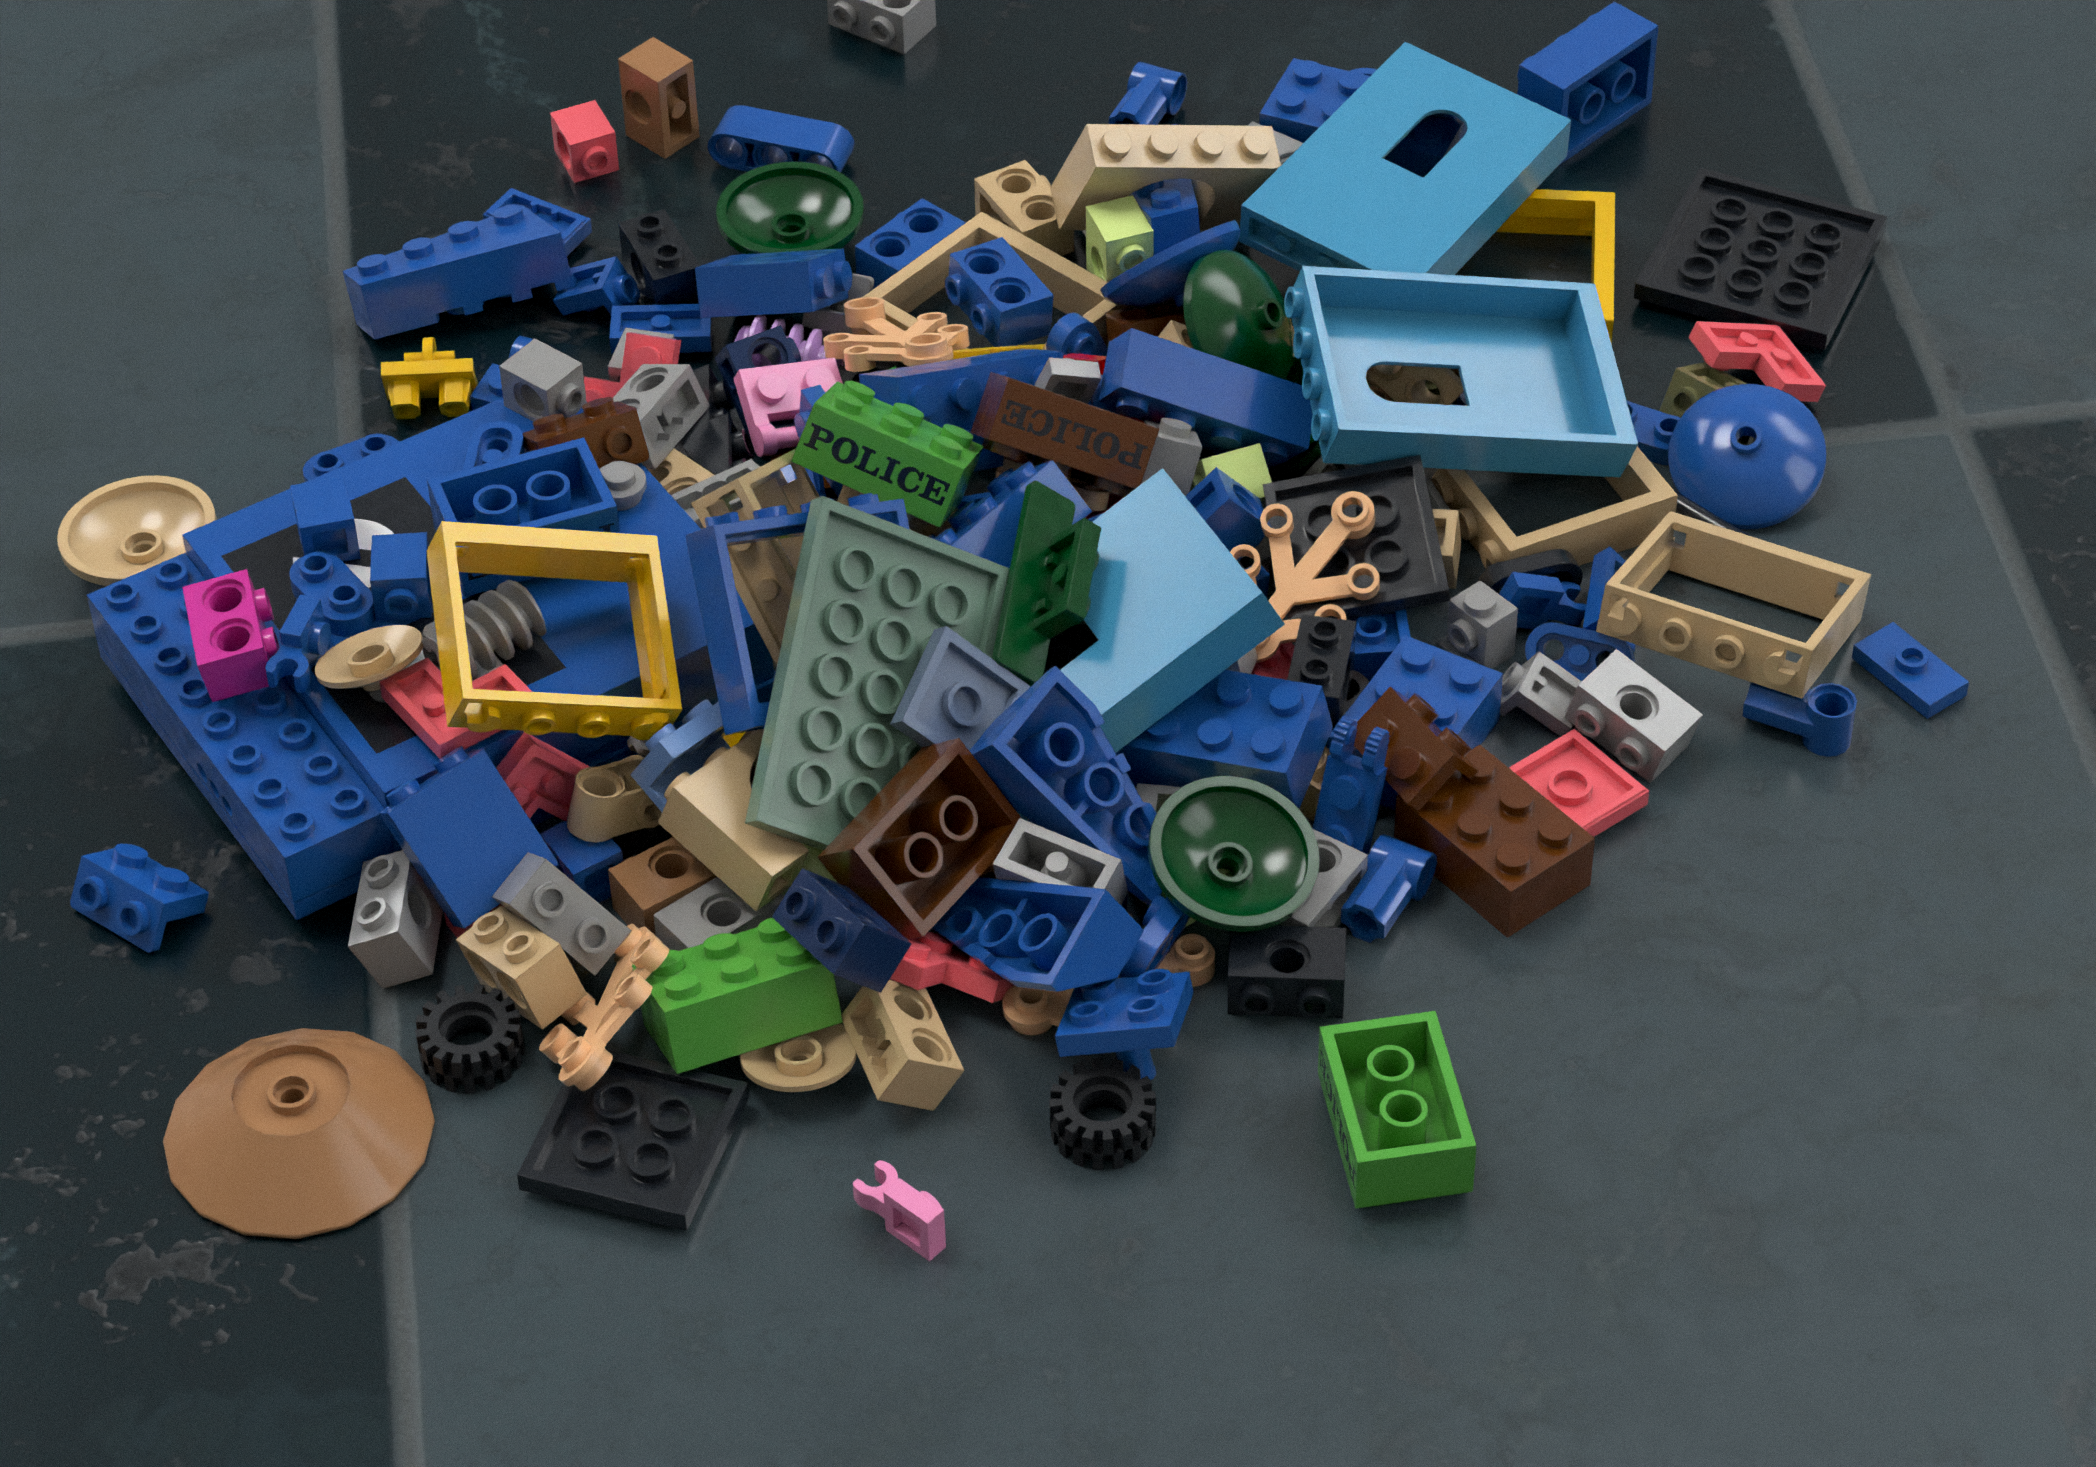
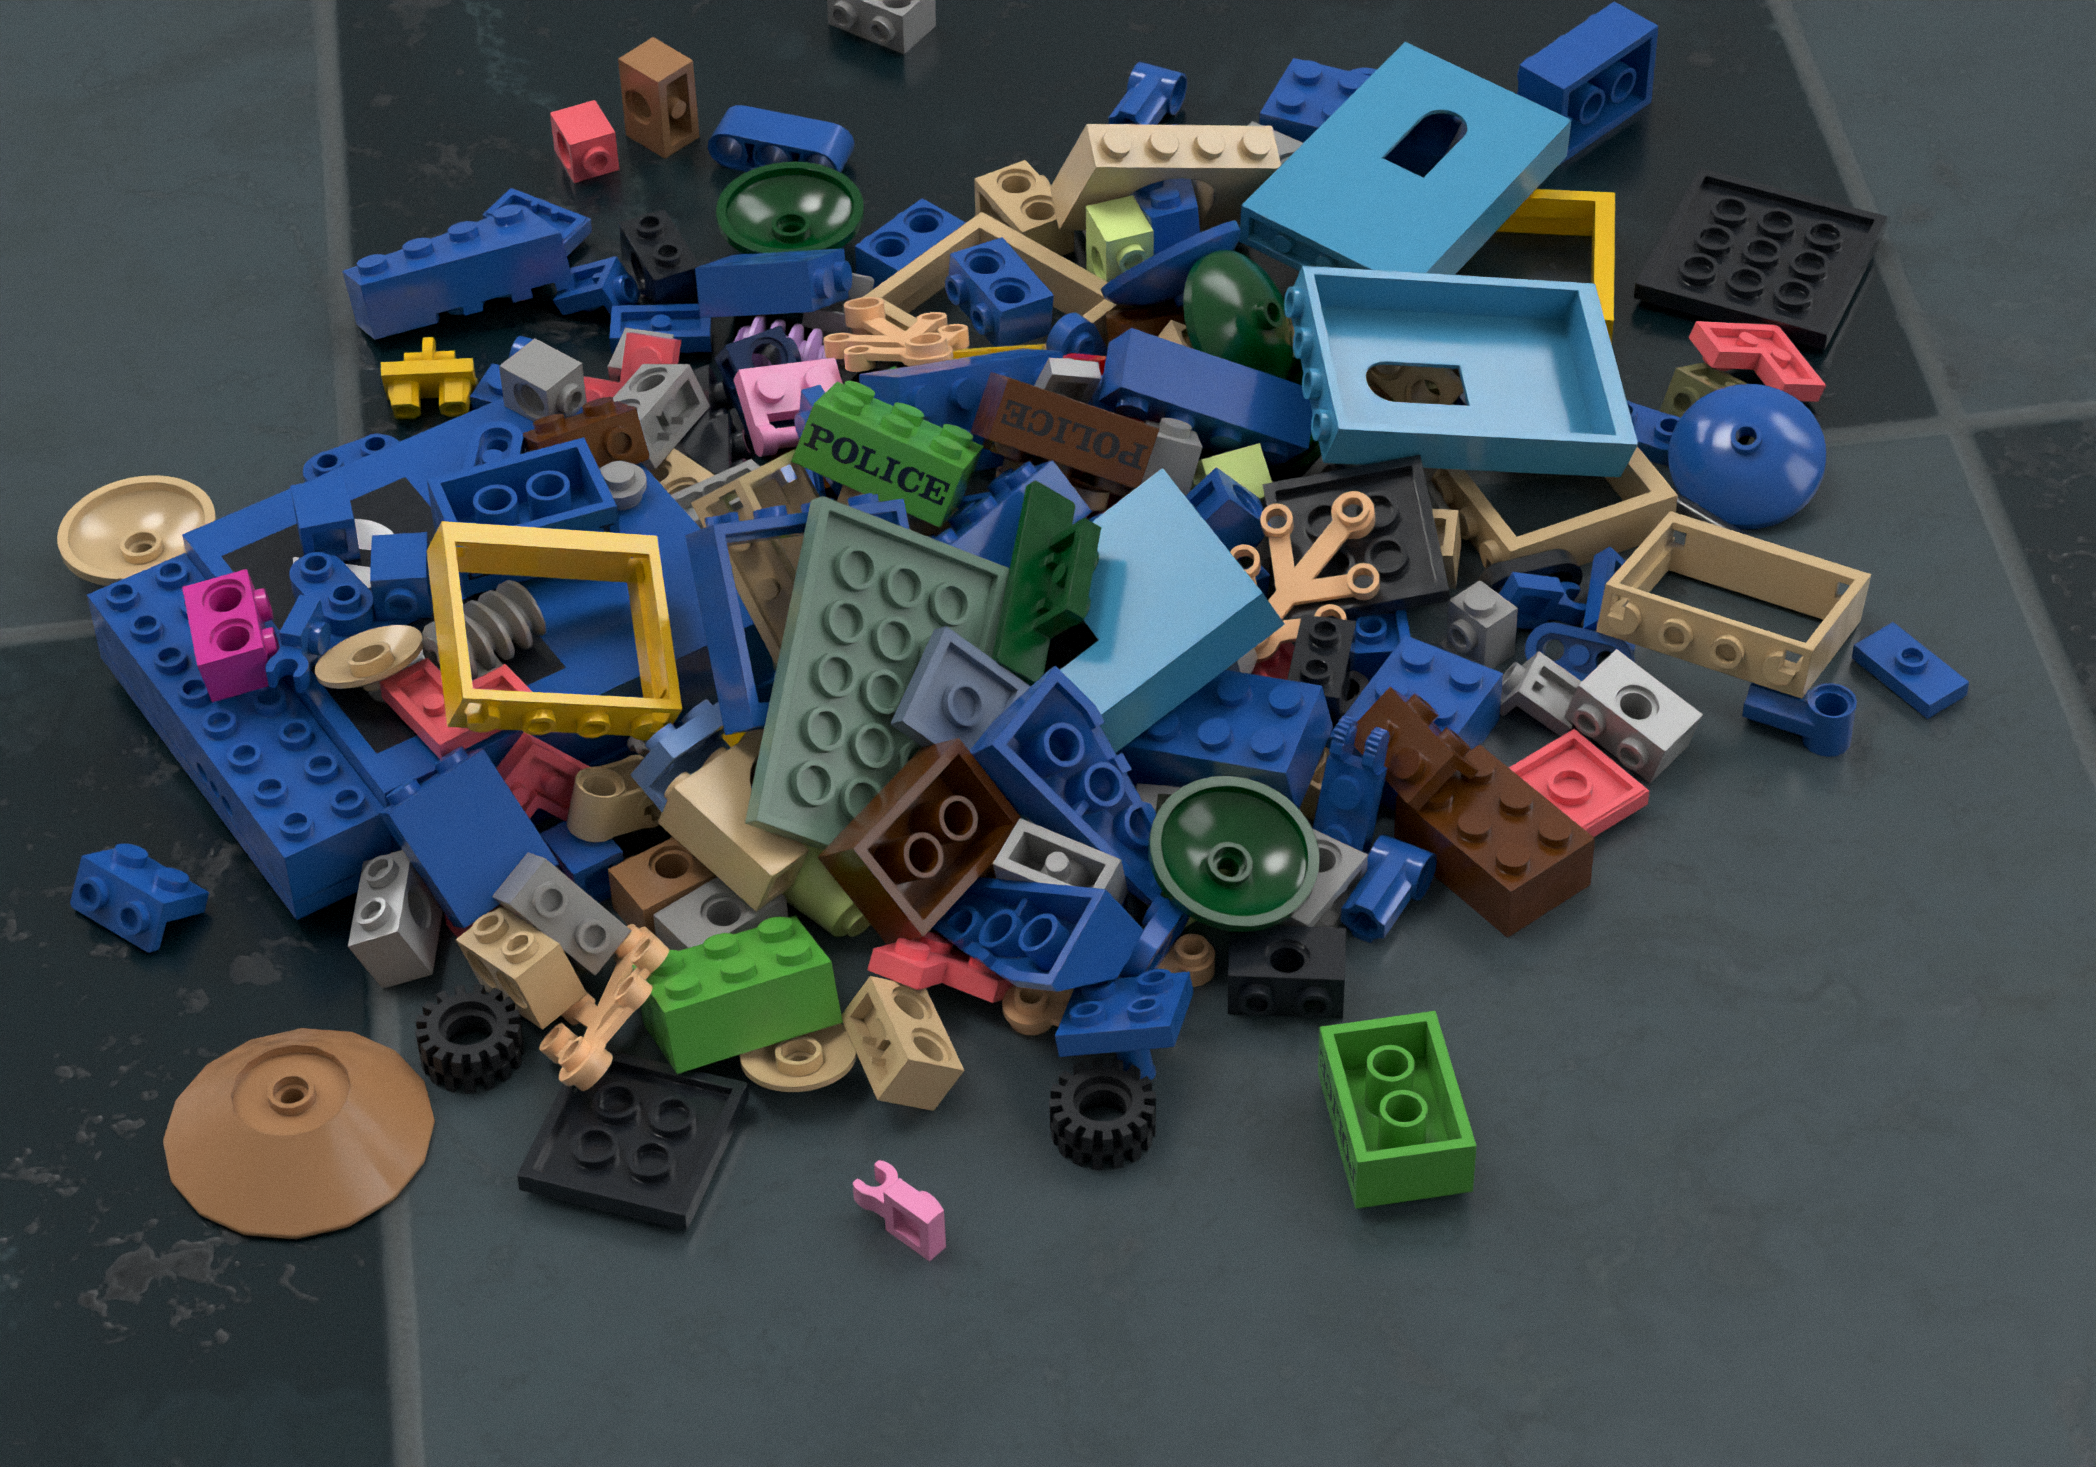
dark blue brick [772,868,912,993] -> none

